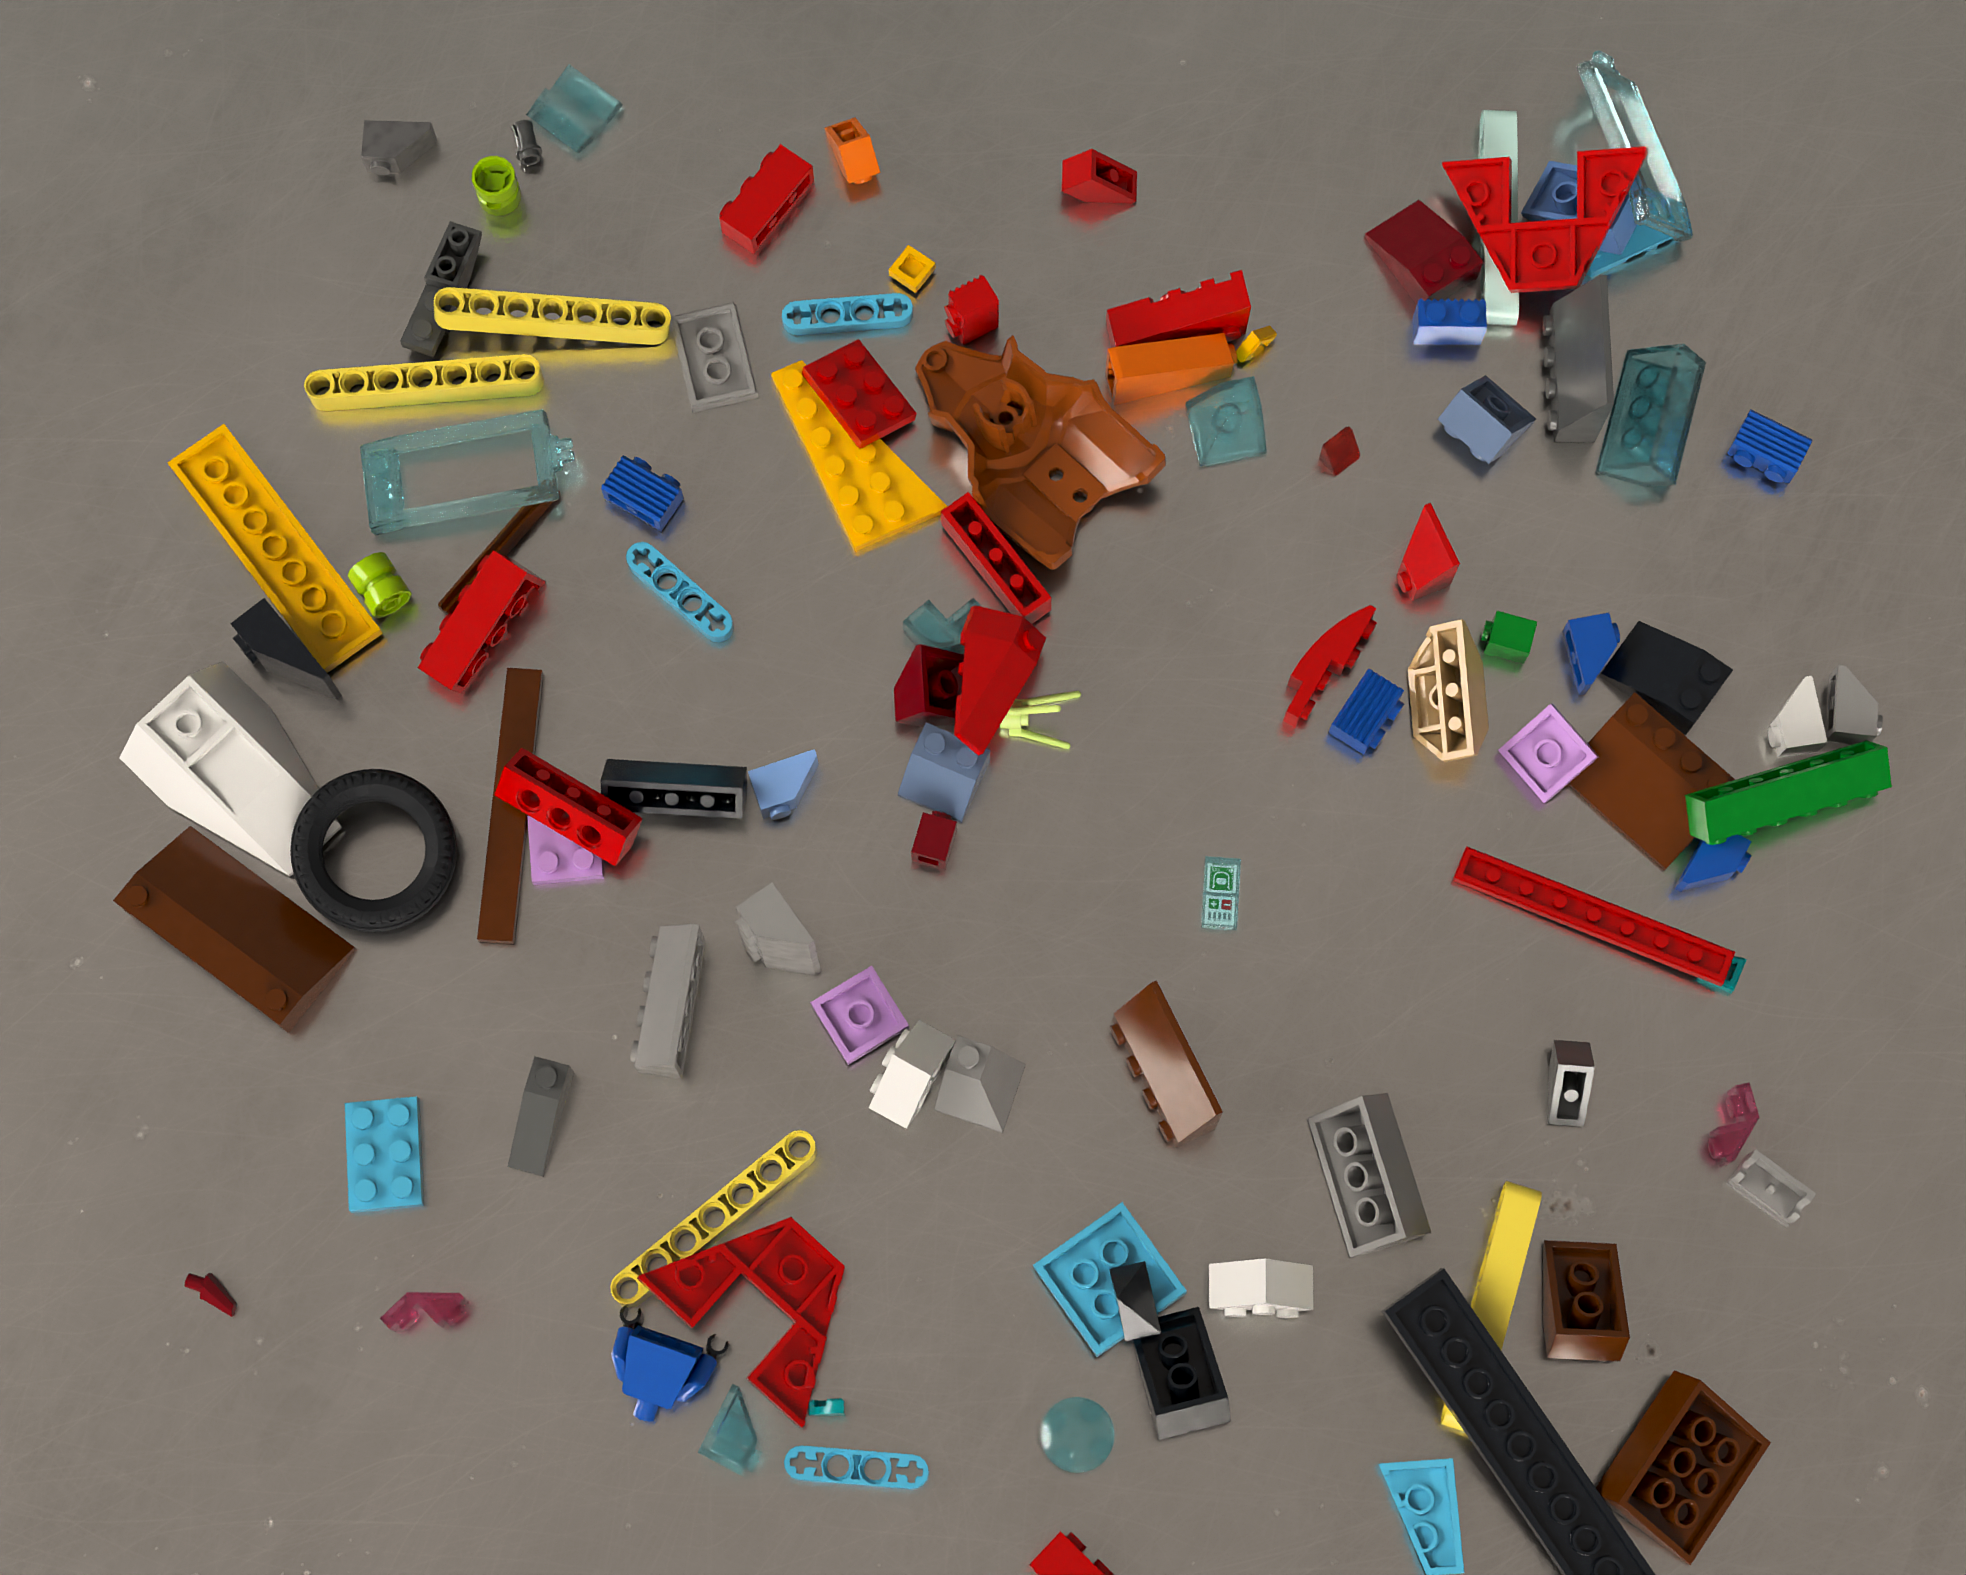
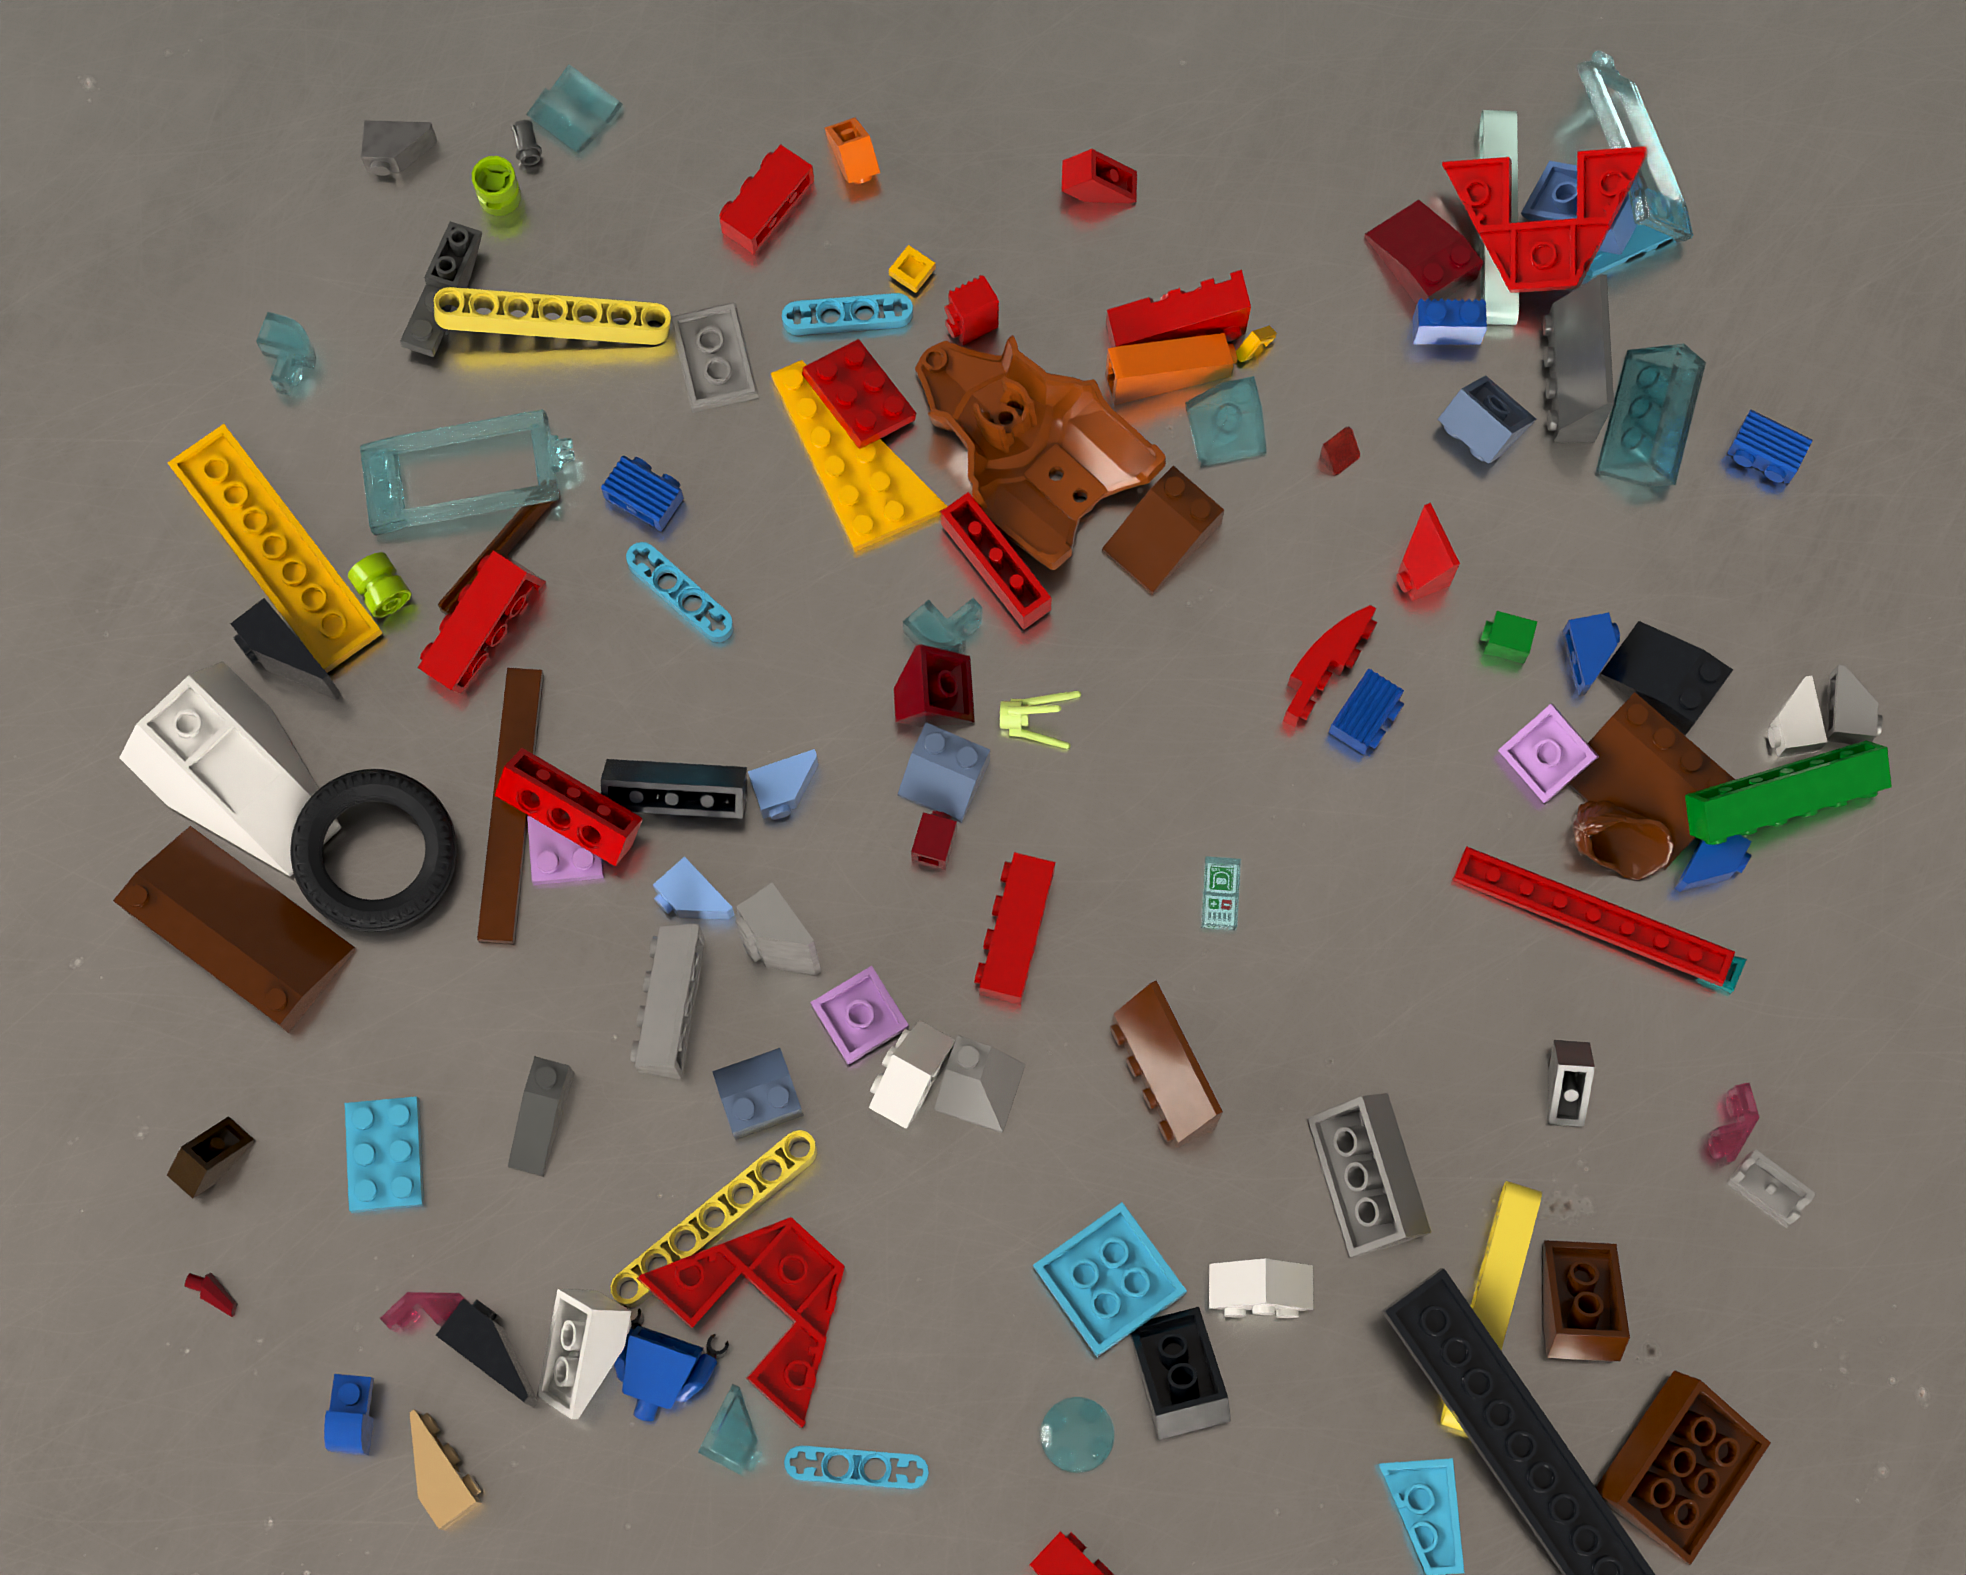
light yellow beam [304,354,544,411] -> none
teal tile [808,1398,845,1416] -> none
red wedge [954,605,1047,756] -> none
black slope [1109,1261,1161,1342] -> none
tan wedge [1408,619,1489,762] -> none
none -> dark brown slope [167,1116,254,1199]
none -> clear light blue brick [256,312,316,396]
none -> blue brick [324,1374,374,1456]
none -> tan slope [409,1409,482,1530]
none -> black slope [435,1299,538,1408]
none -> white slope [537,1289,631,1419]
none -> light blue slope [653,856,735,920]
none -> sand blue slope [712,1048,804,1140]
none -> red brick [974,852,1056,1005]
none -> reddish brown slope [1102,465,1224,595]
none -> reddish brown hair [1573,800,1674,880]

